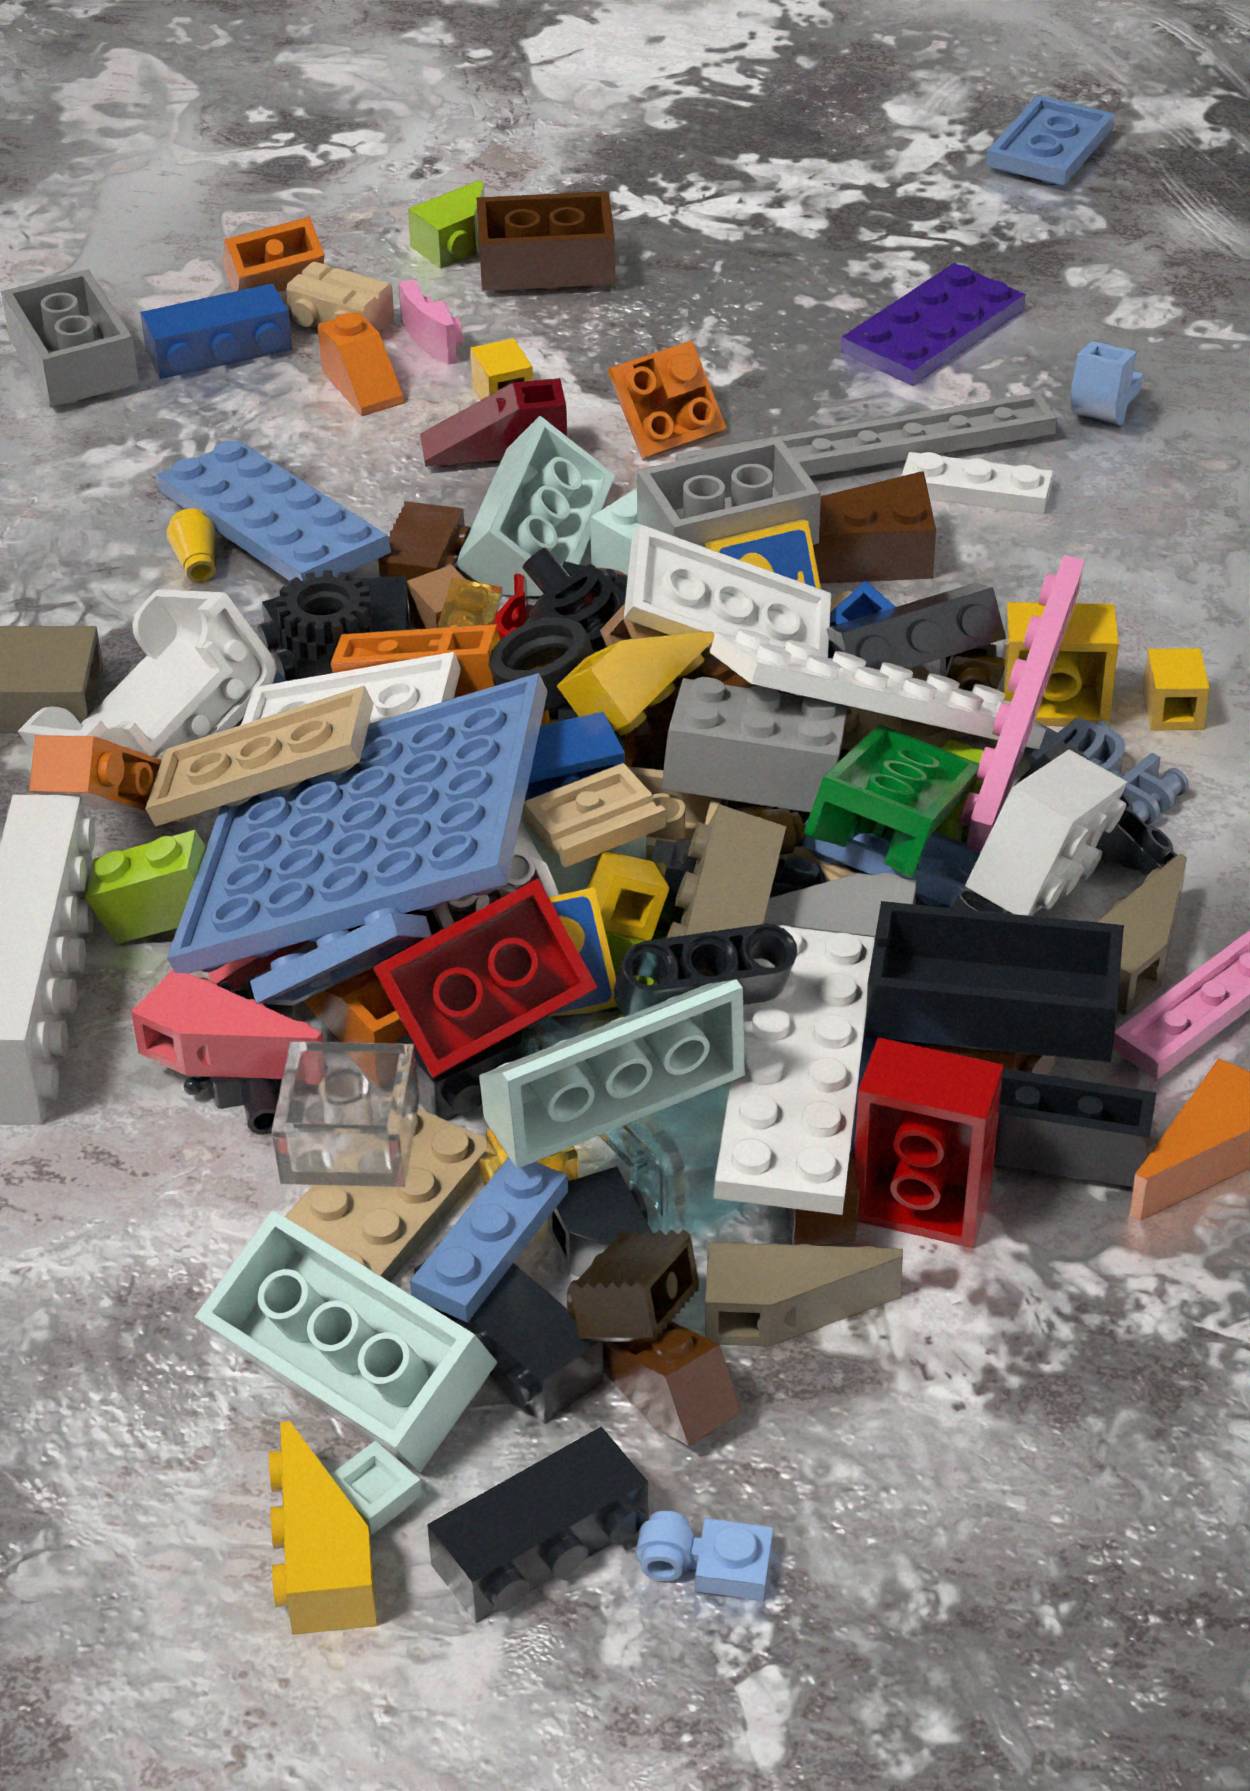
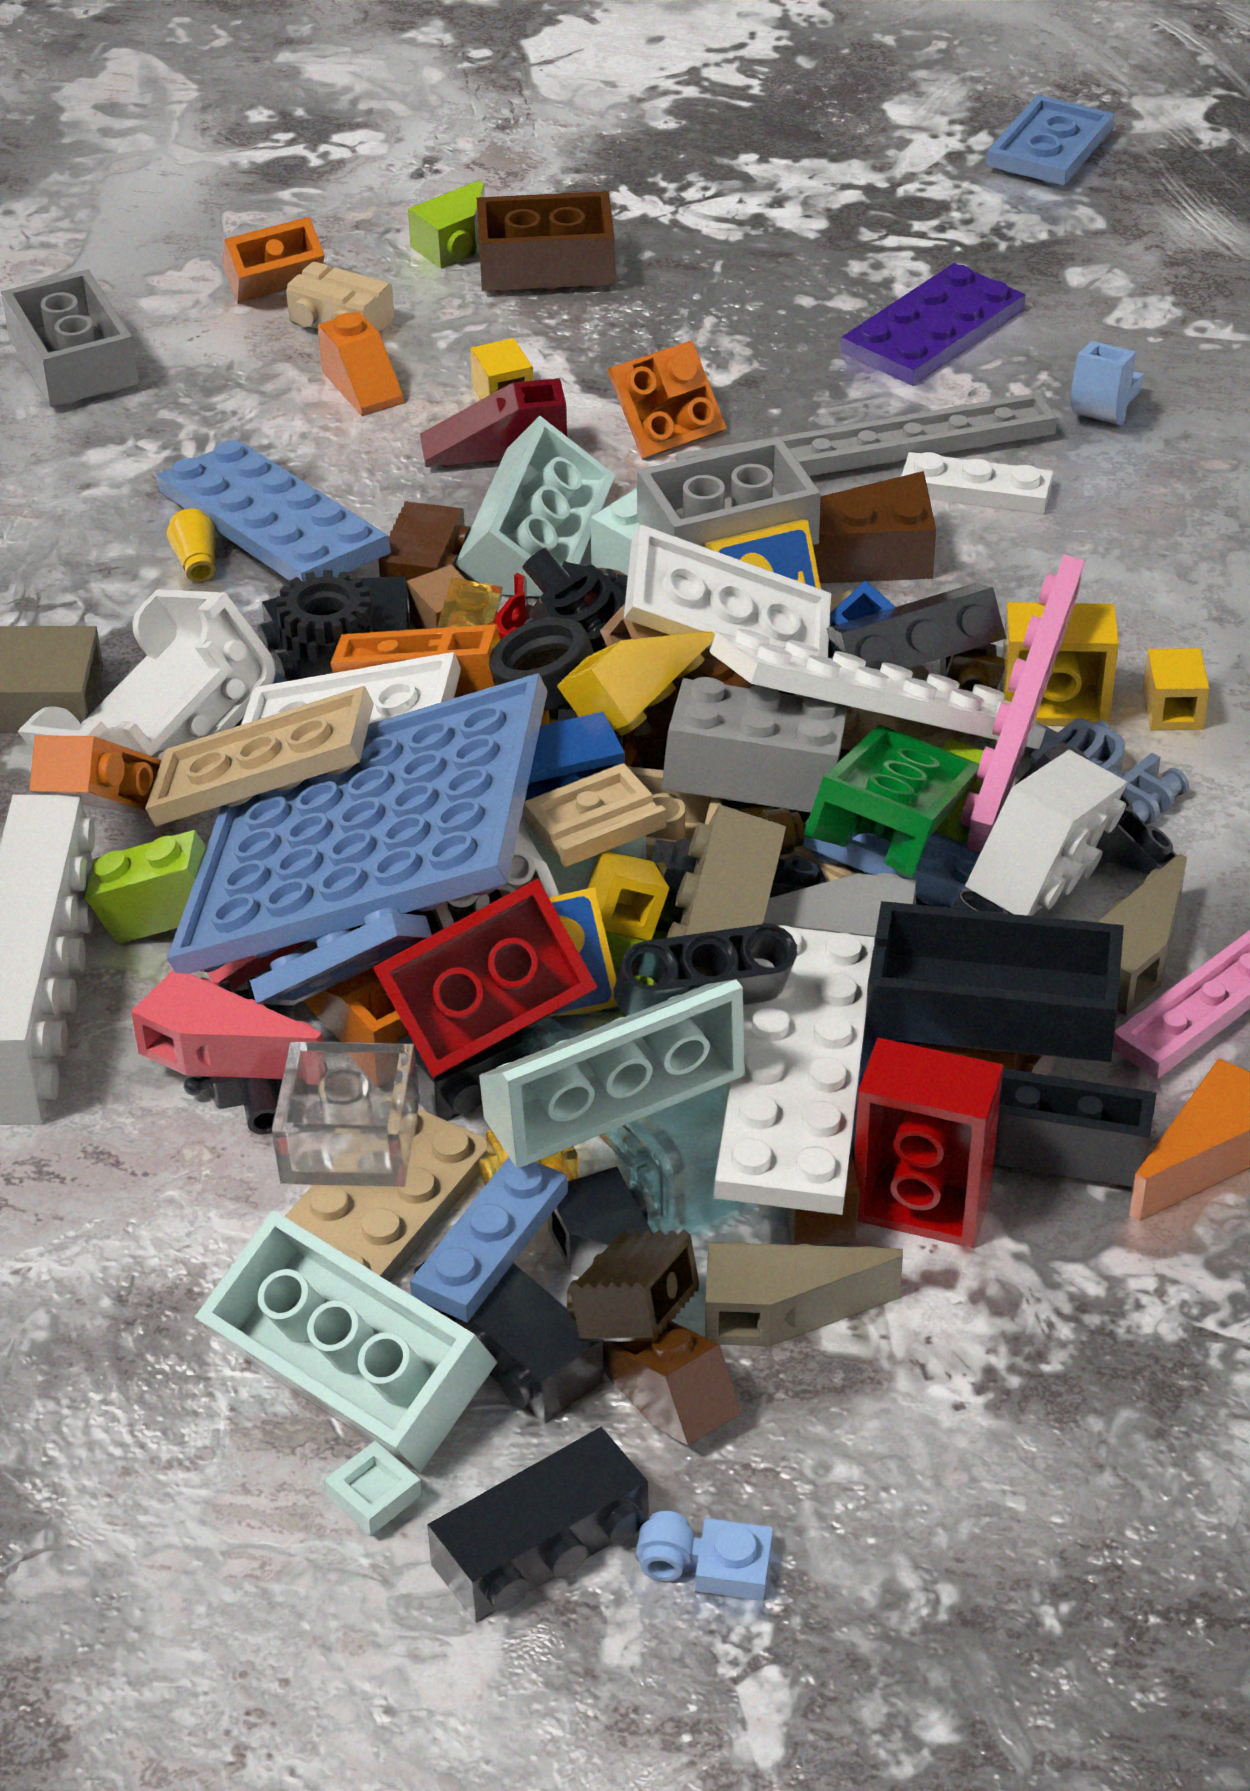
blue brick [140,283,292,379] -> none
yellow slope [269,1421,377,1635] -> none
bright pink slope [398,279,463,365] -> none

